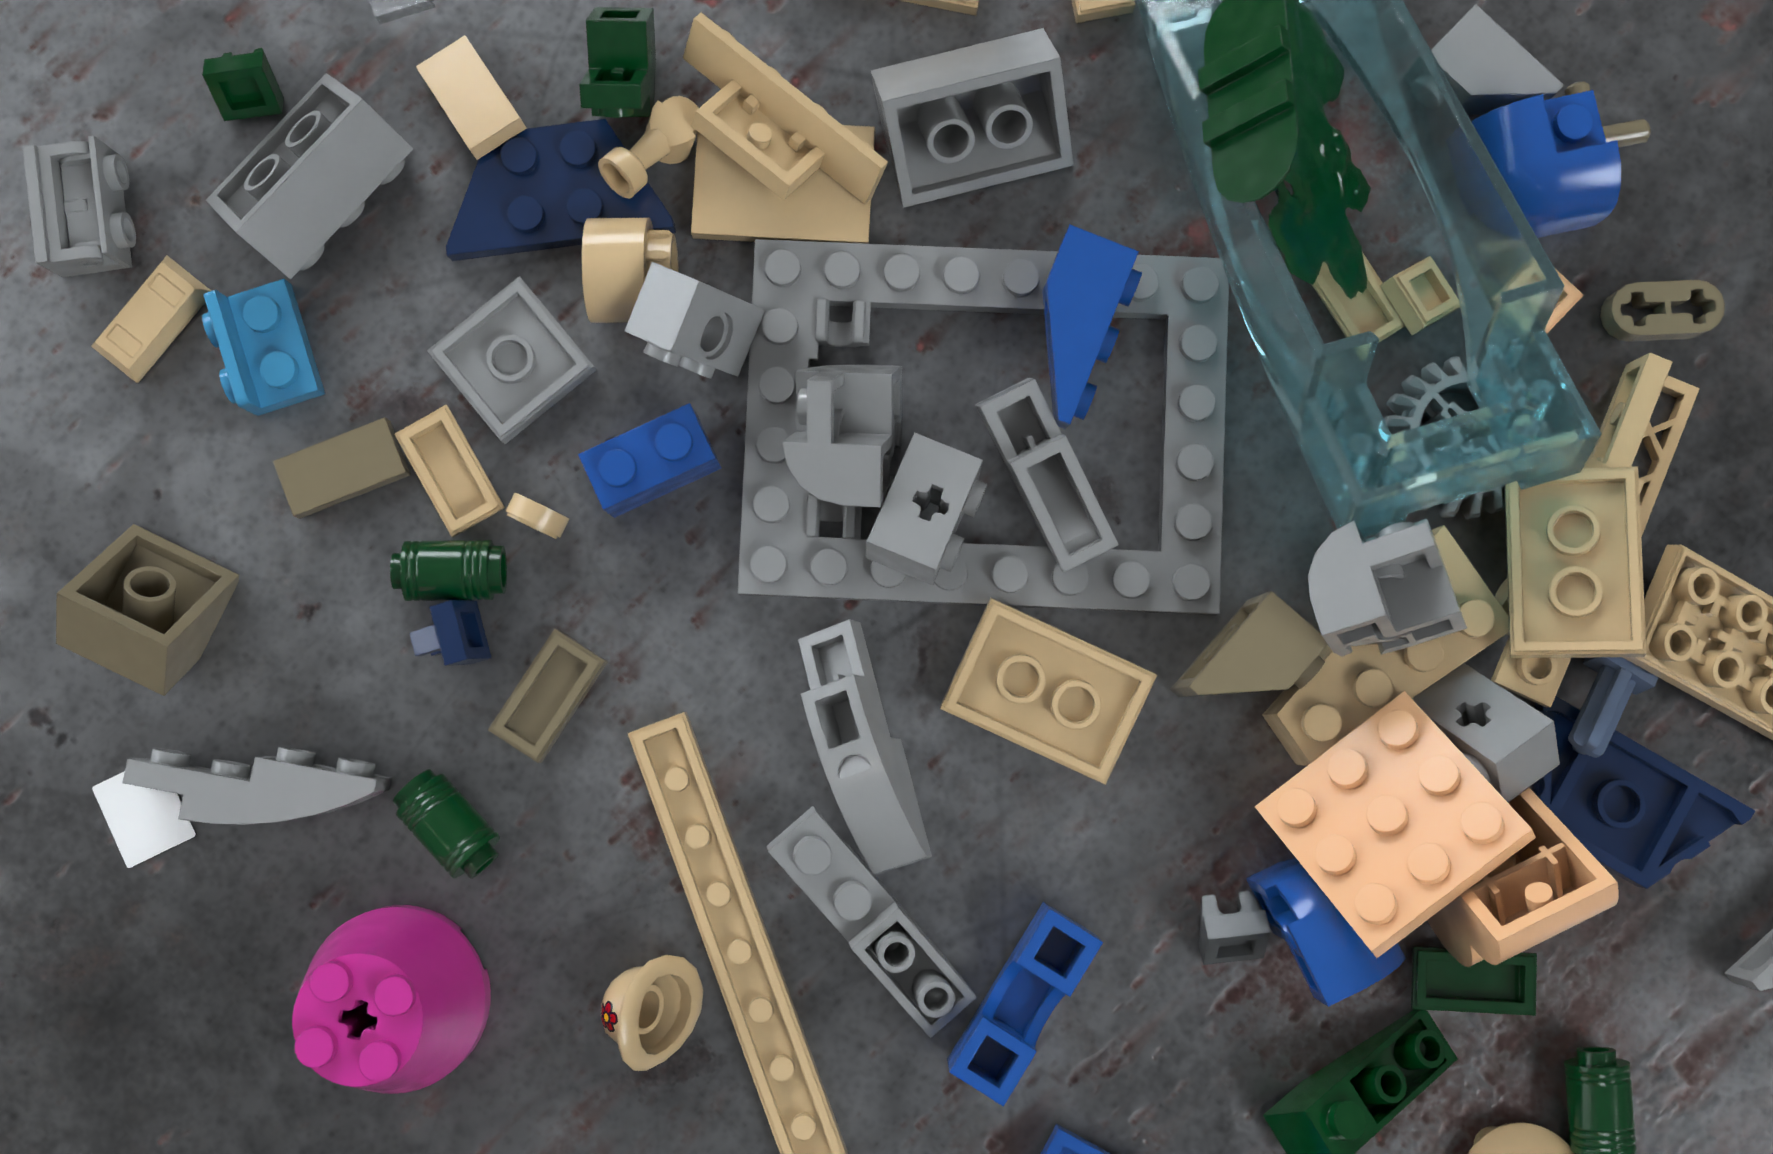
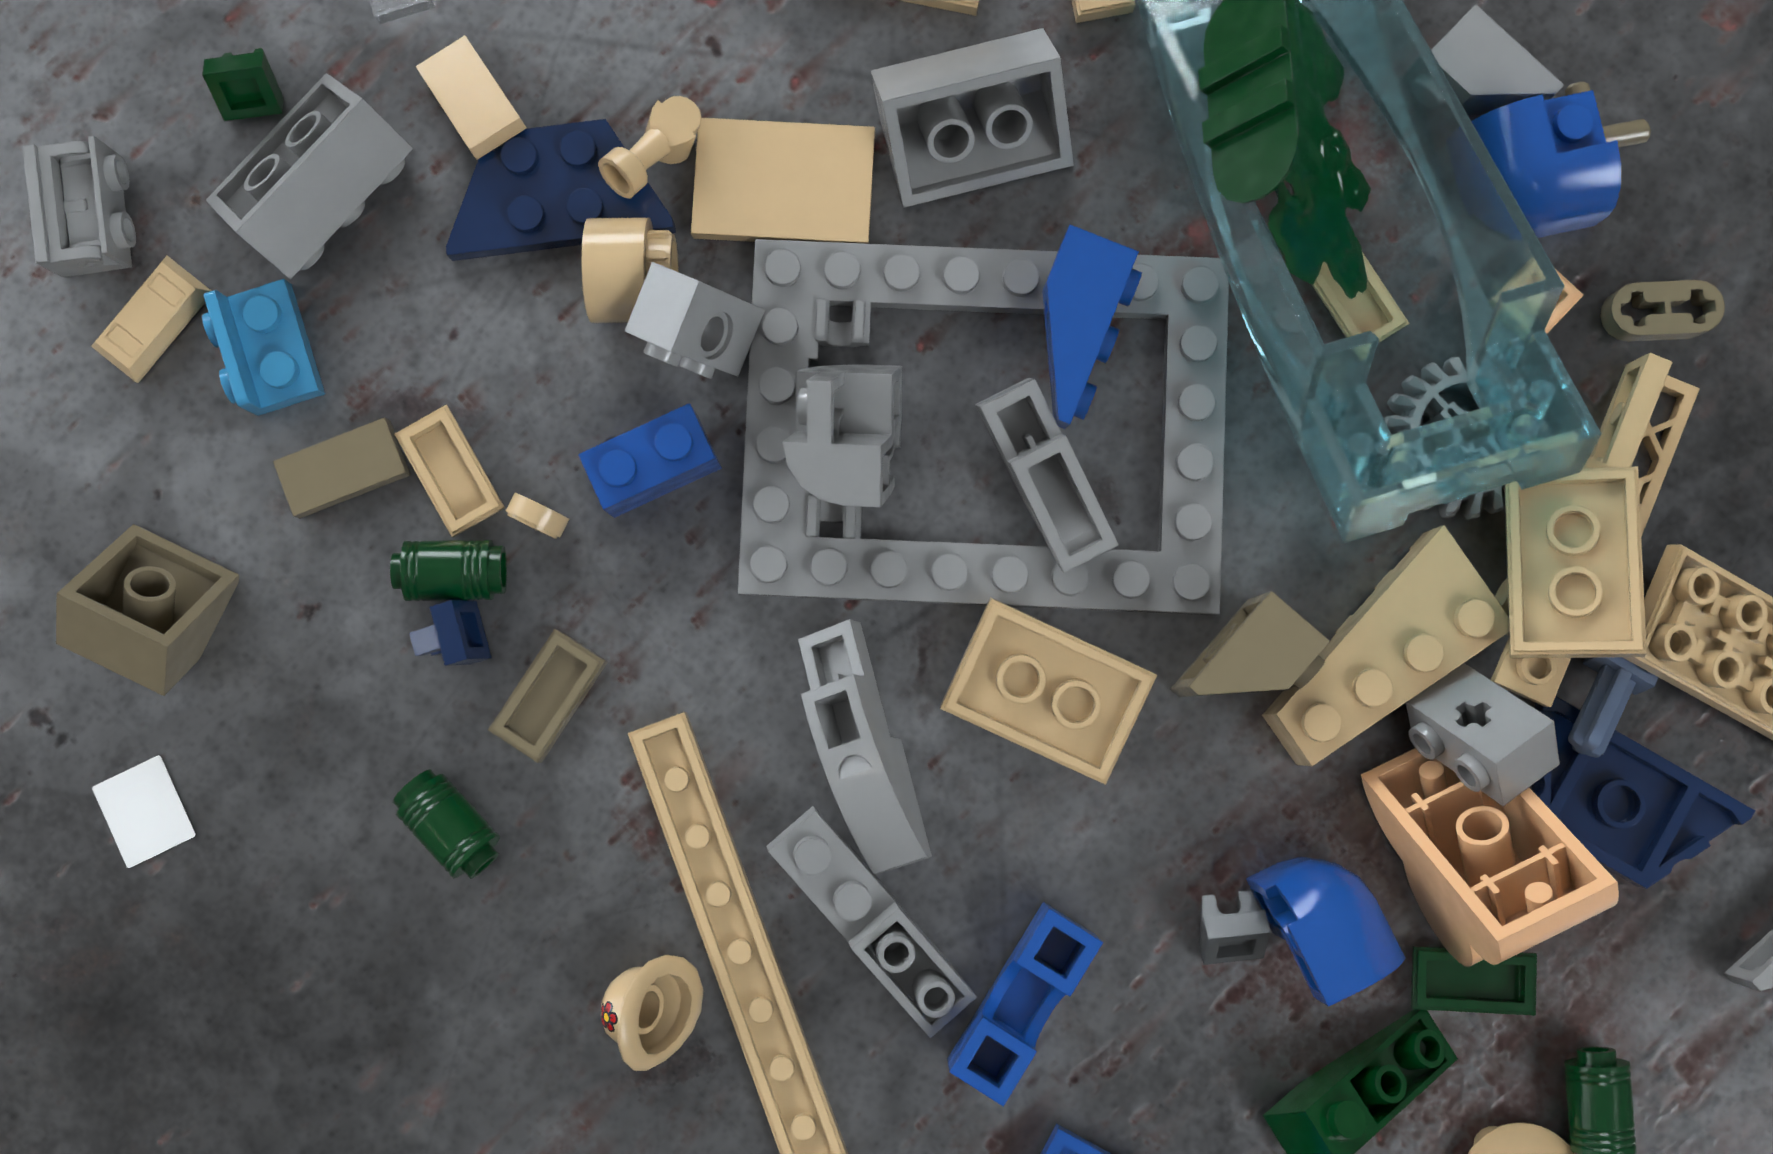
light grey slope [122,747,392,825] -> none
dark pink cone [292,905,491,1094] -> none
light grey tile [427,276,597,444] -> none
dark green brick [579,7,656,118] -> none
tan bracket [683,12,888,204] -> none
light grey brick [866,432,988,585] -> none
light nougat plate [1255,691,1536,958] -> none
light grey brick [1308,519,1467,657] -> none
tan tile [1380,256,1462,335] -> none

